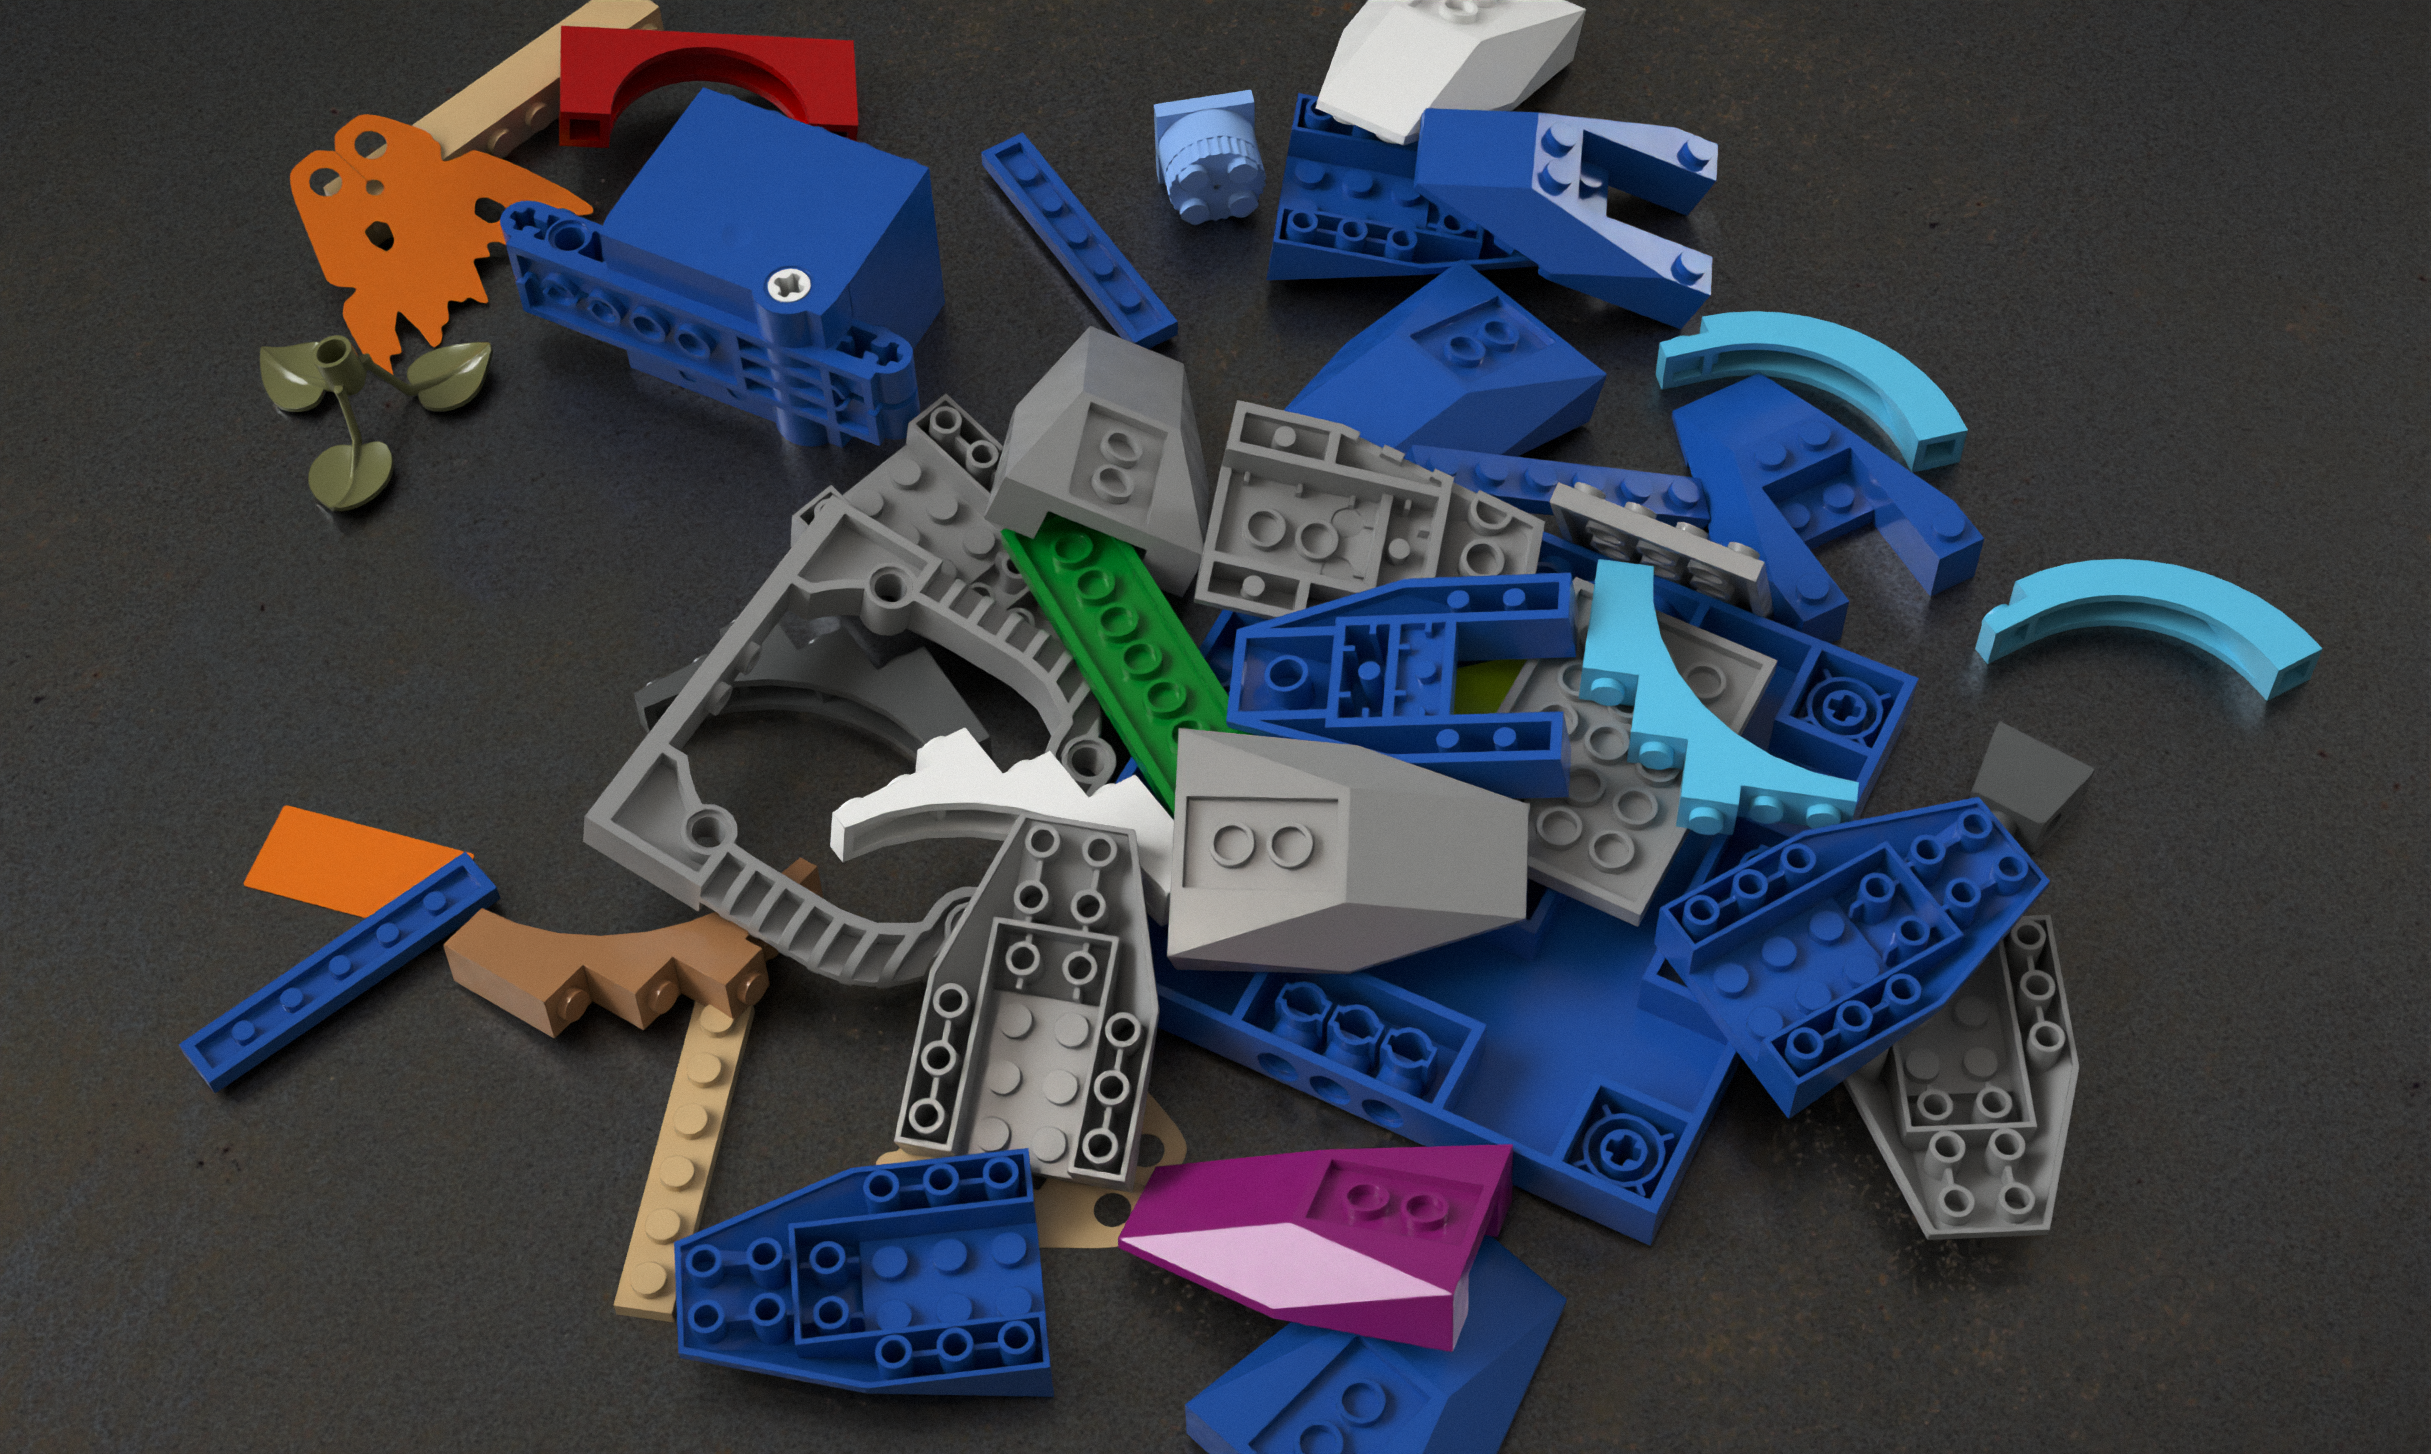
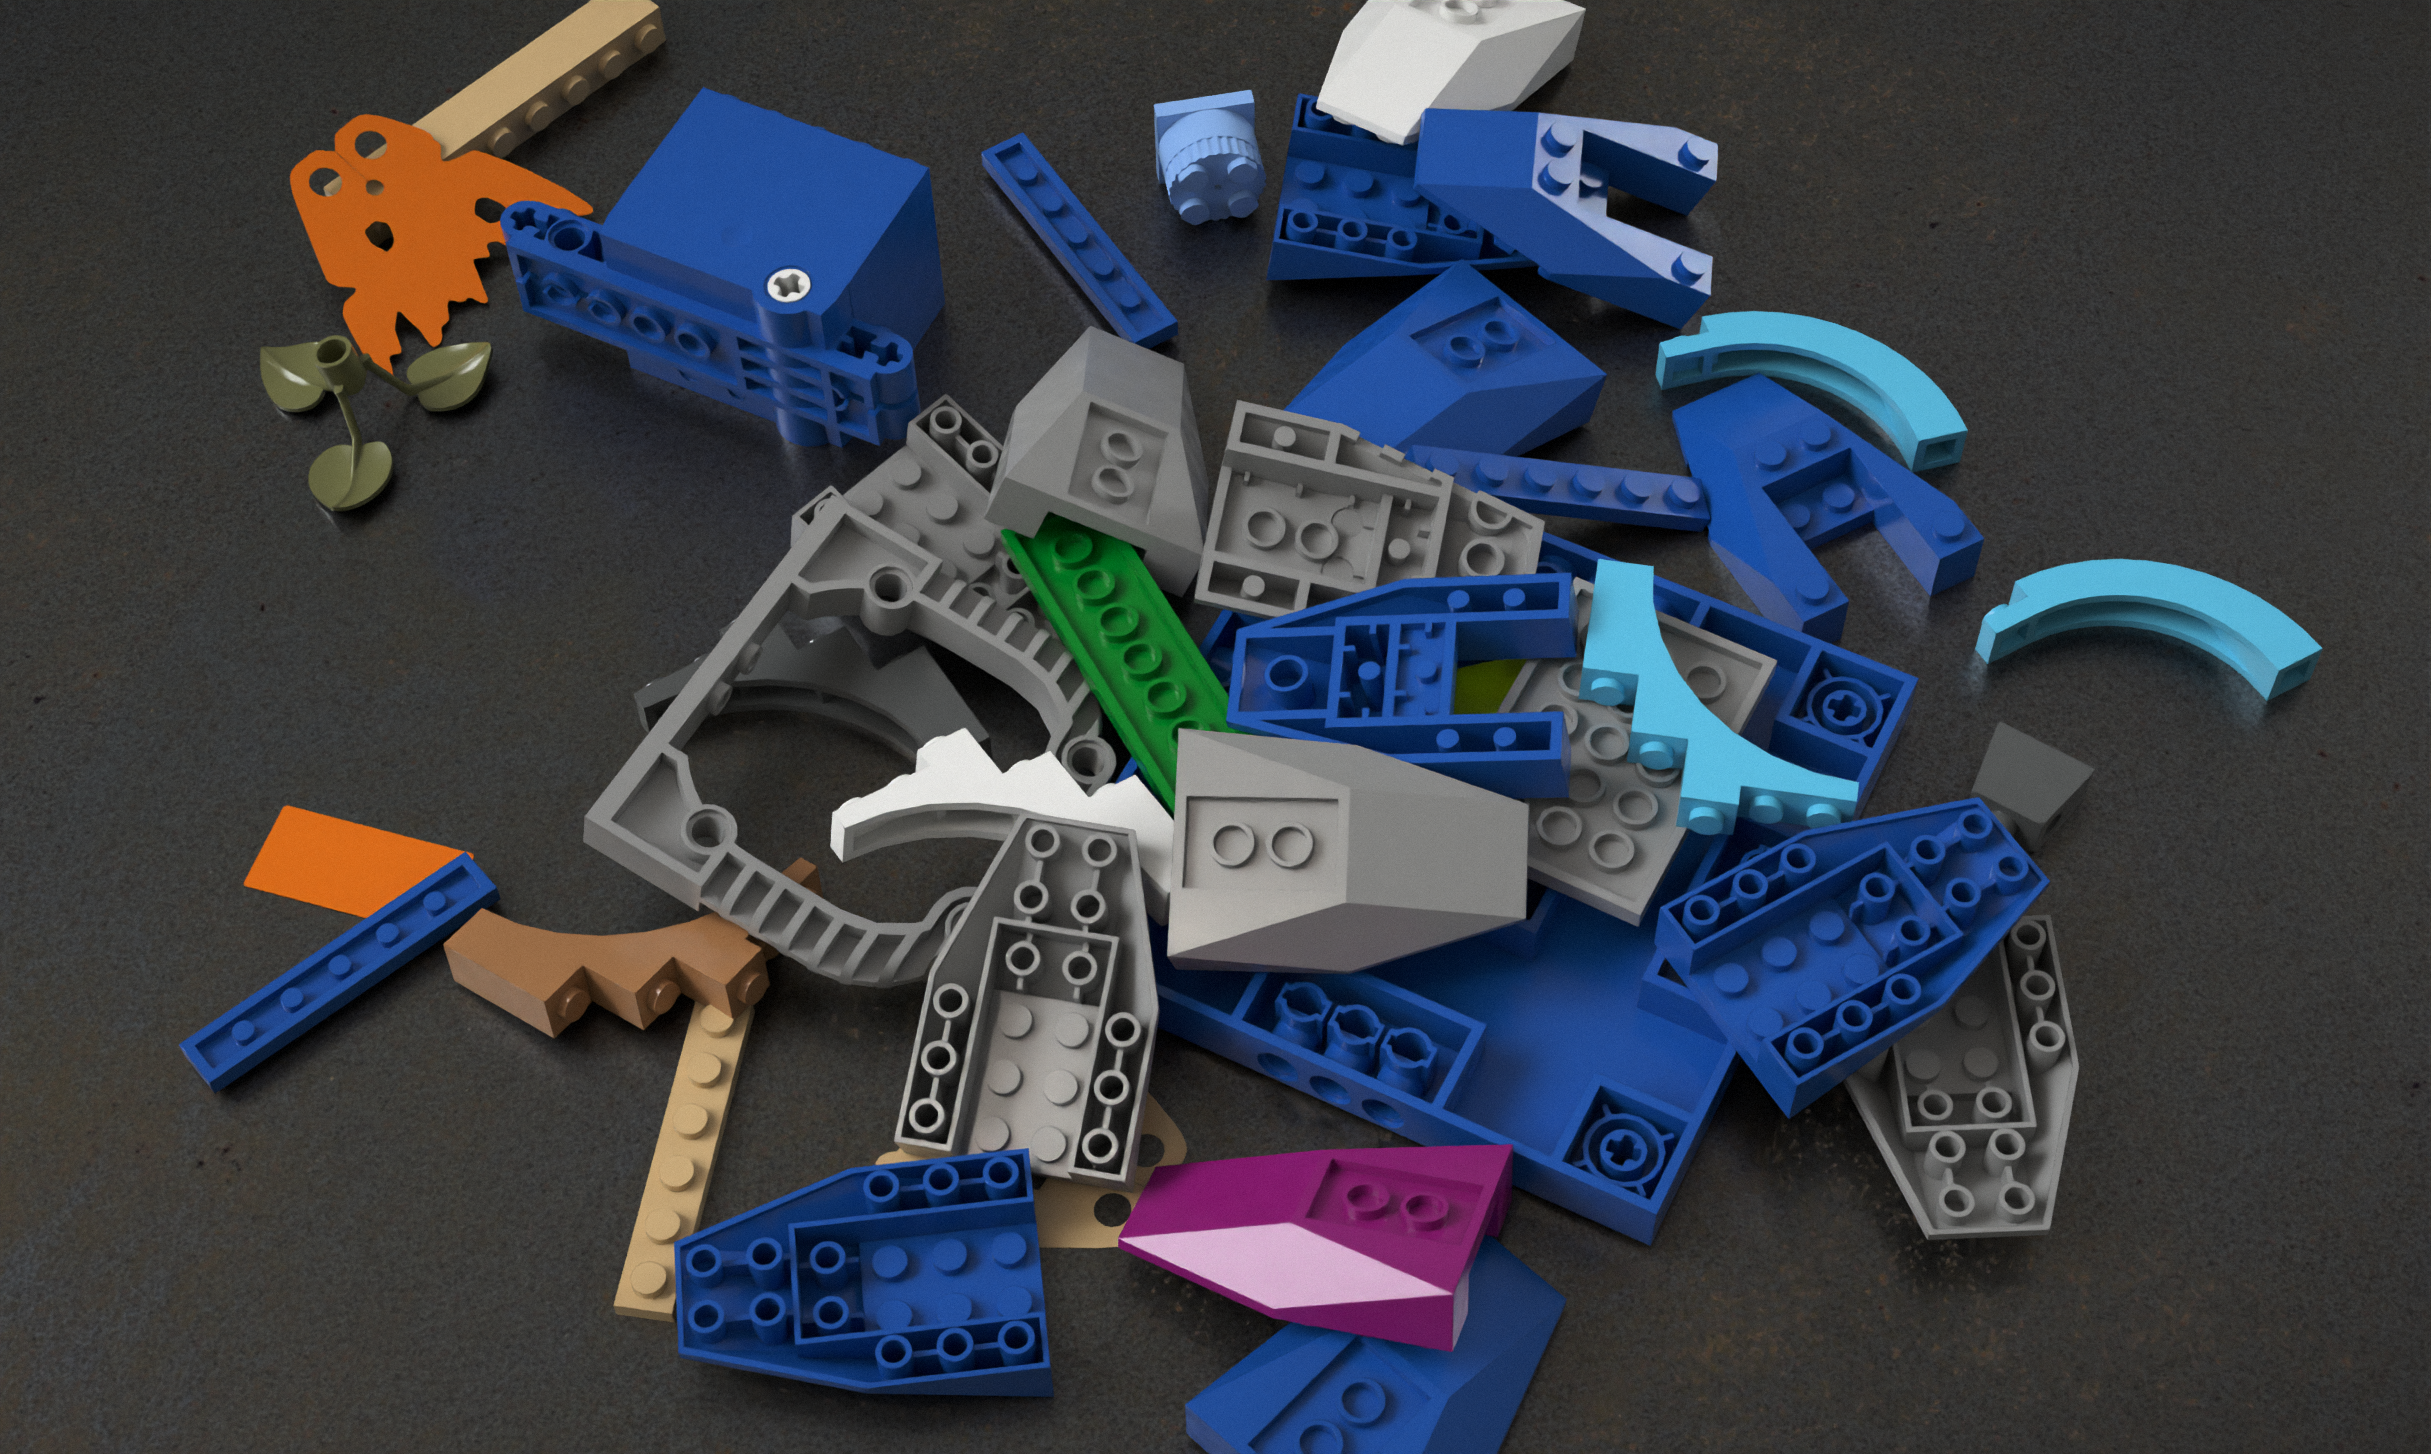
red arch [559,26,858,148] -> none
light grey plate [1549,482,1774,621] -> none

